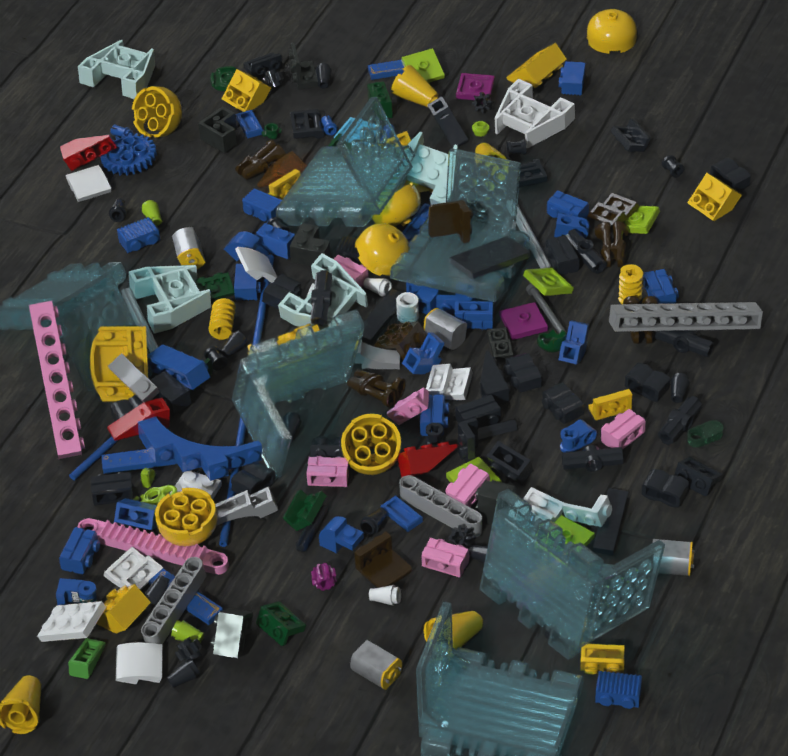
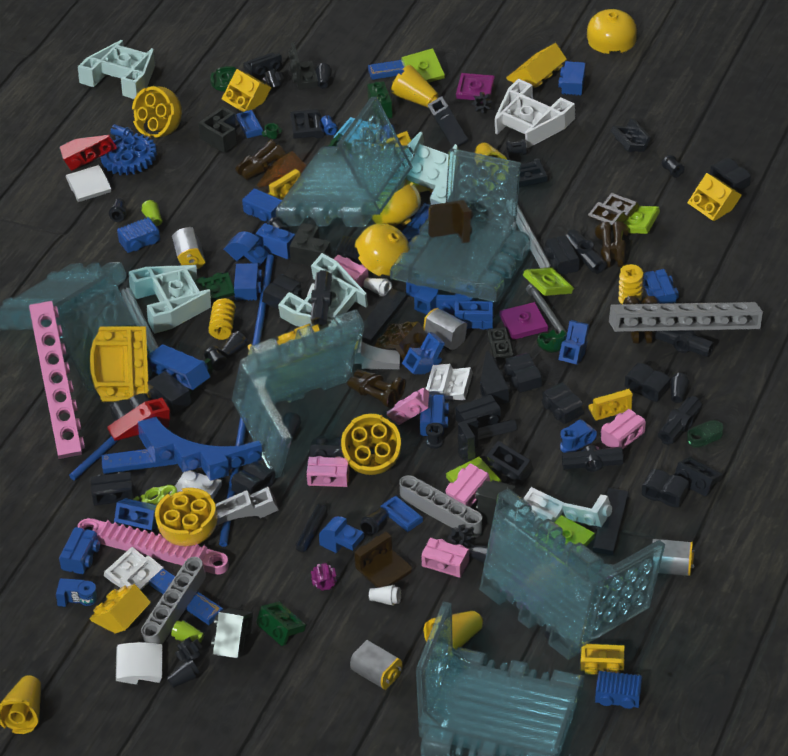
white plate [37,601,106,642] -> none
bright green slope [68,638,105,679] -> none
light grey slope [108,353,160,403] -> none
lime tile [141,468,156,488] -> none
black cone [144,574,170,605] -> none
white slope [235,247,277,283] -> none
dark green bracket [283,490,327,531] -> none
white piece [396,292,419,323] -> none
red slope [398,442,458,478] -> none
black tile [449,236,531,279] -> none
lime plate [472,121,489,137] -> none
blue brick [547,190,589,219] -> none
blue leg [554,213,590,238] -> none

